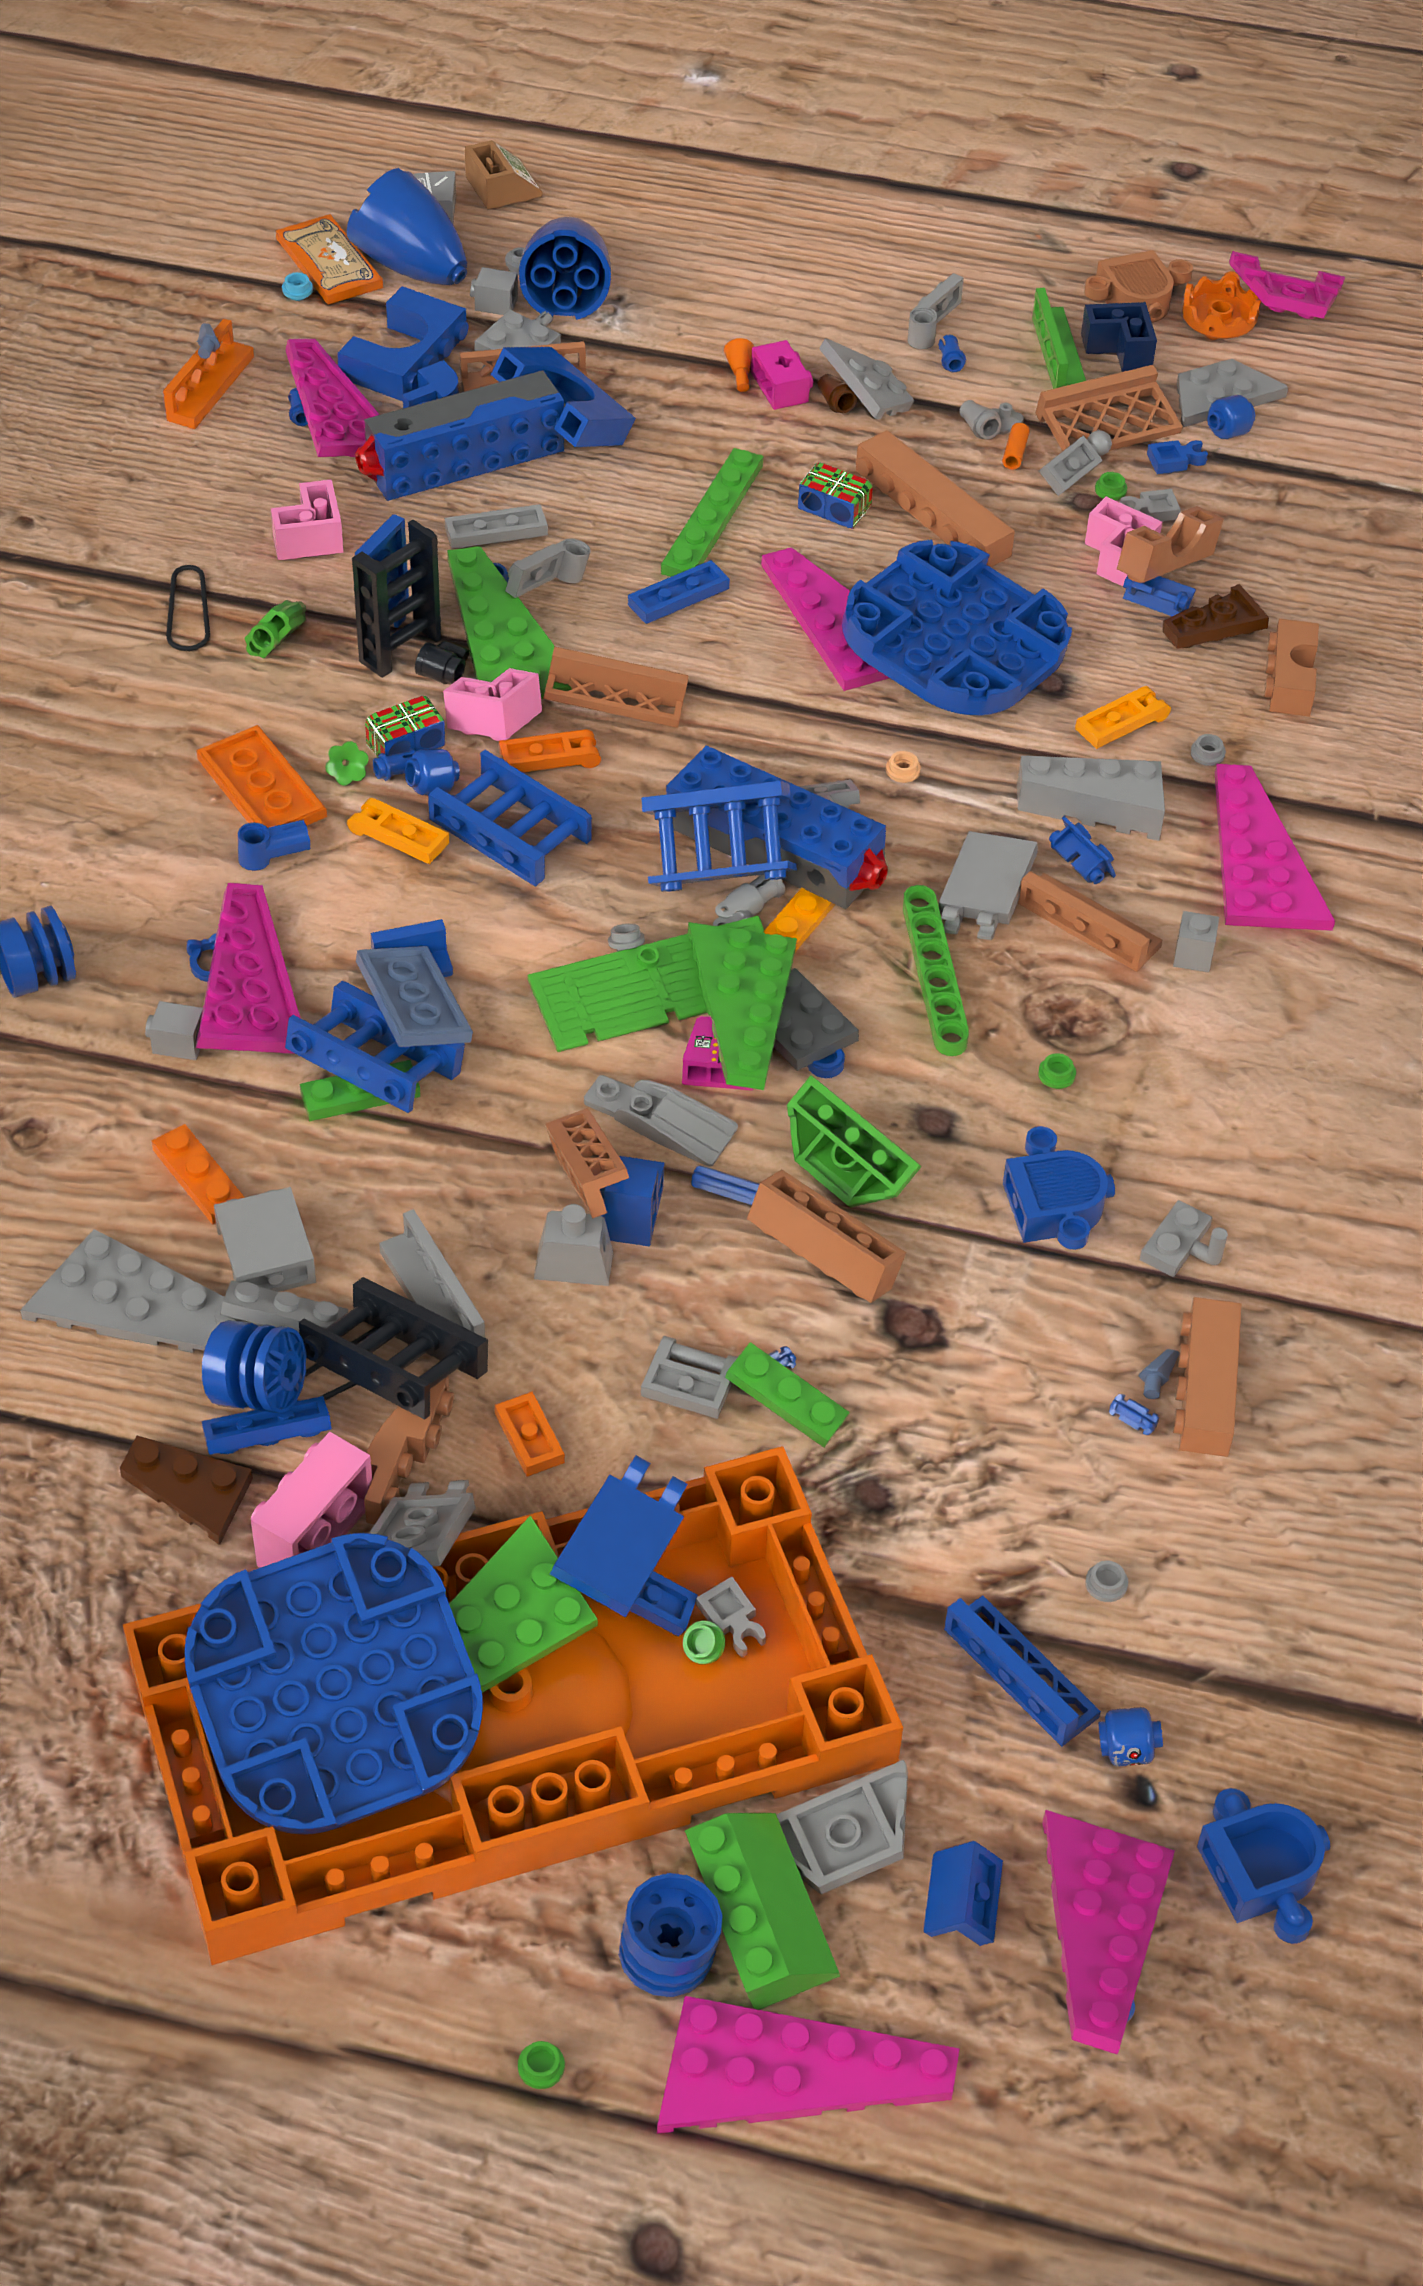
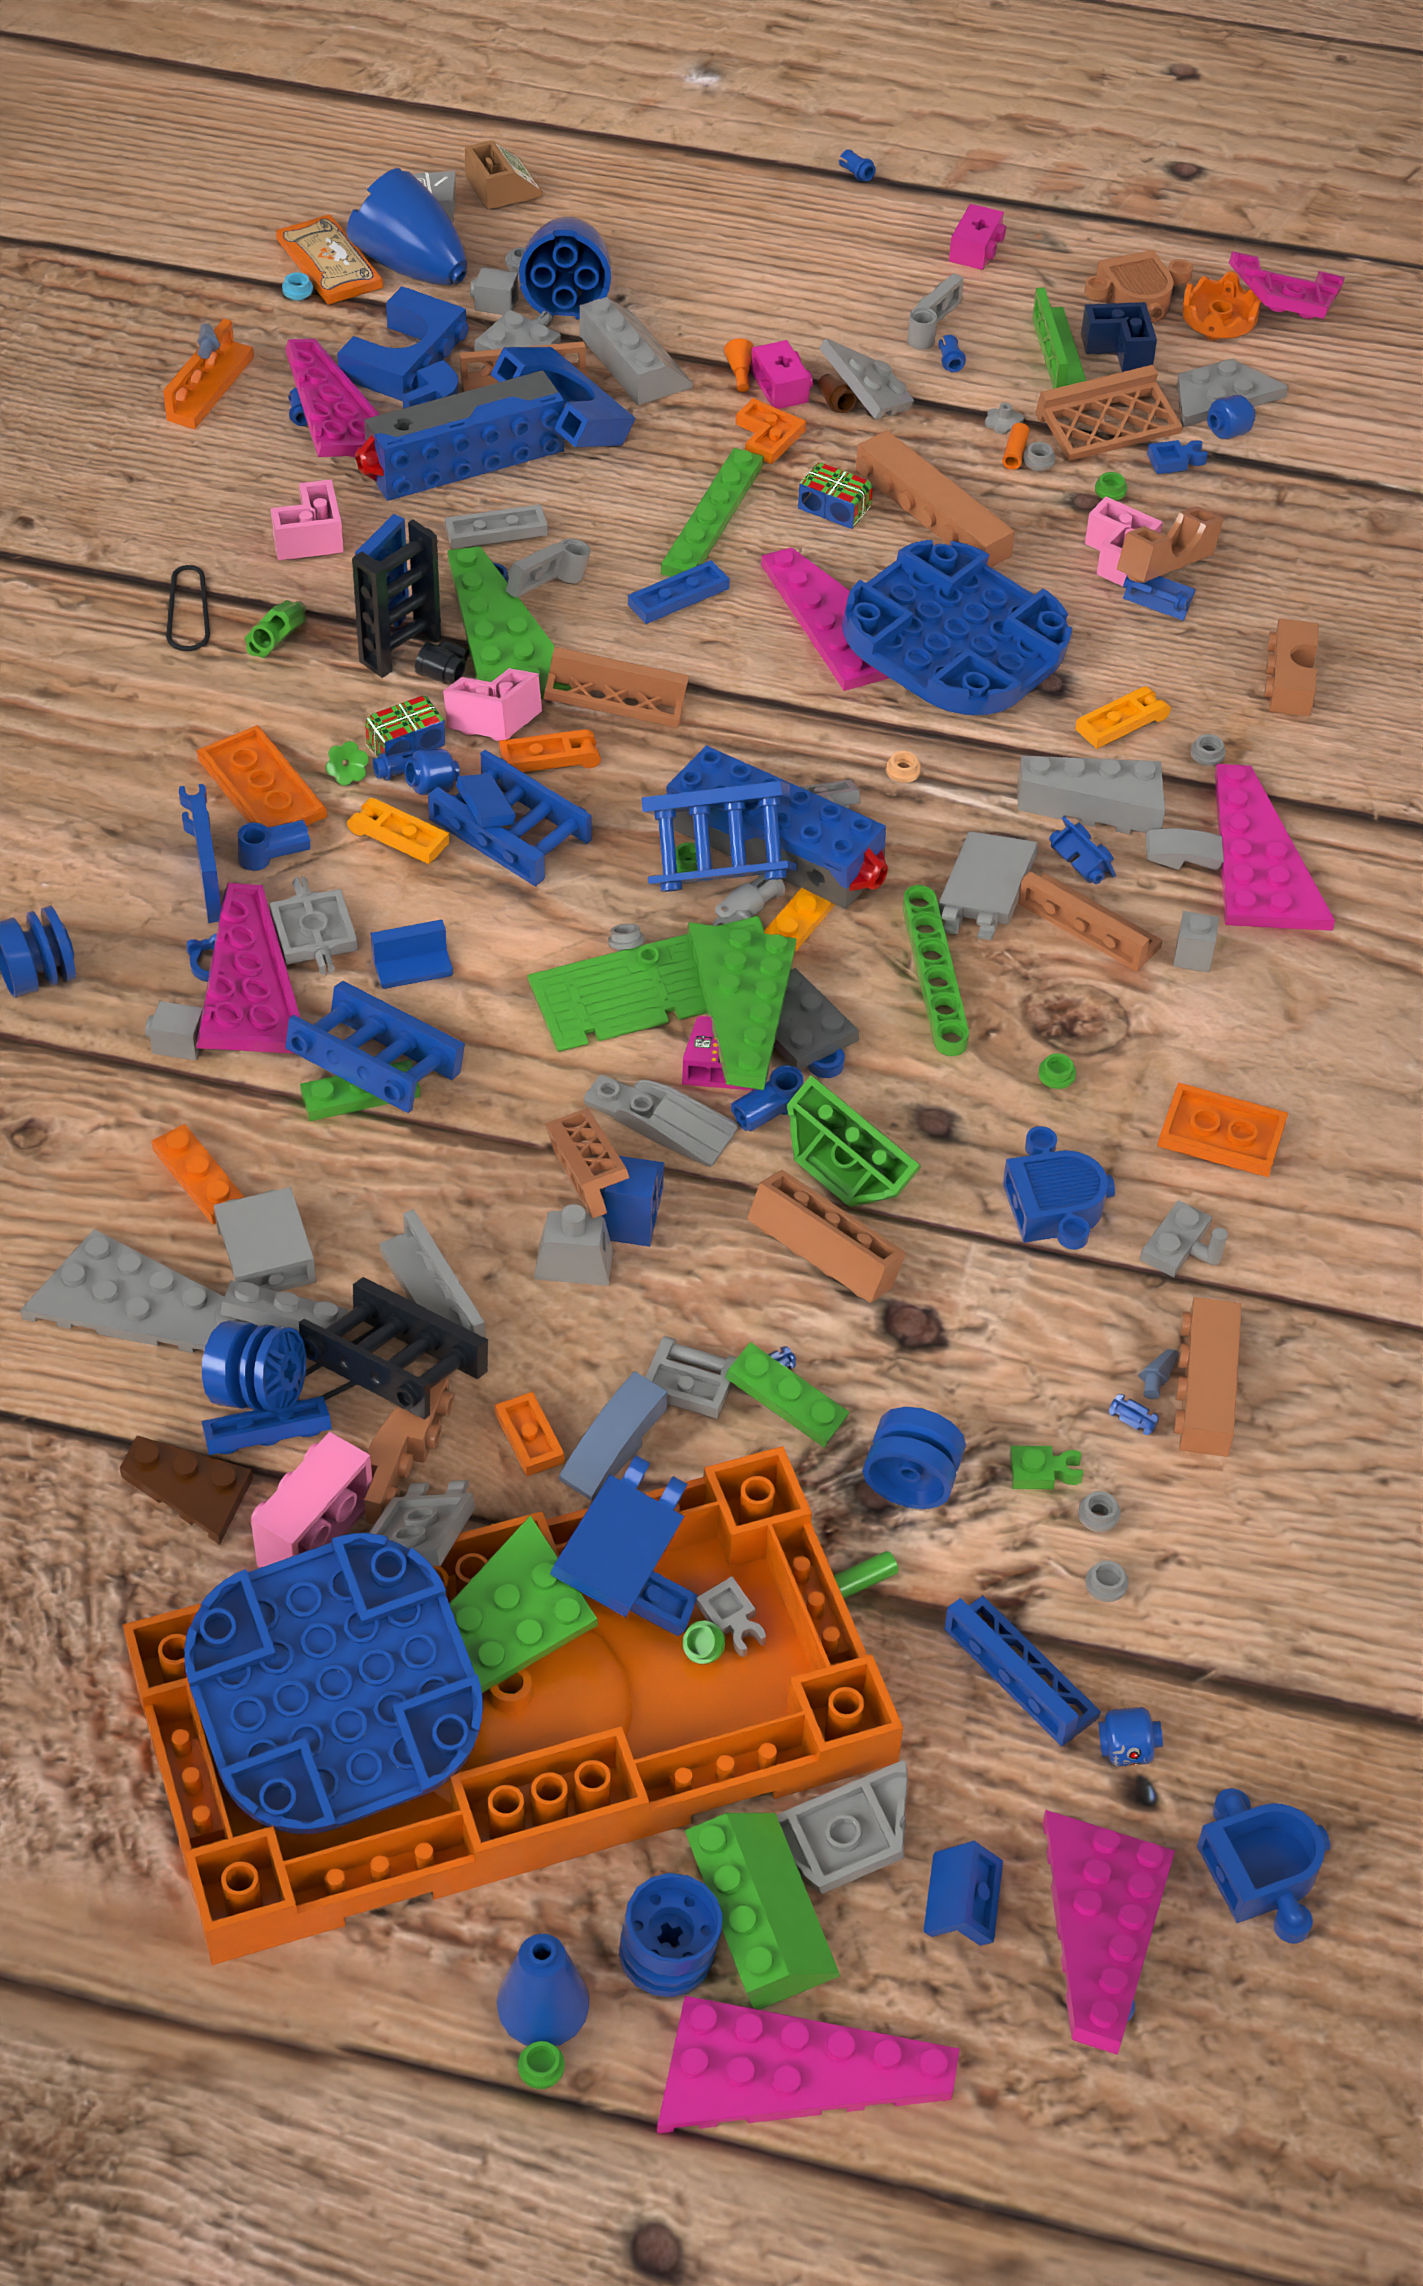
sand blue tile [356,946,473,1047] -> none
blue axle [691,1165,759,1205] -> none
light grey cone [959,400,1002,440] -> none
light grey plate [1039,430,1112,496] -> none
light grey plate [1120,489,1181,522] -> none
reddish brown wing [1163,584,1269,649] -> none
none -> blue tile [179,784,221,923]
none -> light grey plate [269,876,358,975]
none -> blue tile [456,774,516,828]
none -> blue cone [497,1934,589,2046]
none -> sand blue slope [559,1371,667,1501]
none -> light grey slope [580,297,693,405]
none -> bright green plate [675,842,697,873]
none -> blue piece [731,1065,804,1132]
none -> orange plate [735,398,806,465]
none -> bright green axle [834,1551,898,1599]
none -> blue pin [839,149,876,182]
none -> blue wheel [862,1407,966,1509]
none -> dark pink brick [949,203,1007,270]
none -> bright green plate [1009,1446,1083,1489]
none -> light grey plate [1023,442,1055,471]
none -> light grey plate [1078,1491,1120,1532]
none -> light grey slope [1146,828,1224,870]
none -> orange plate [1157,1082,1288,1178]

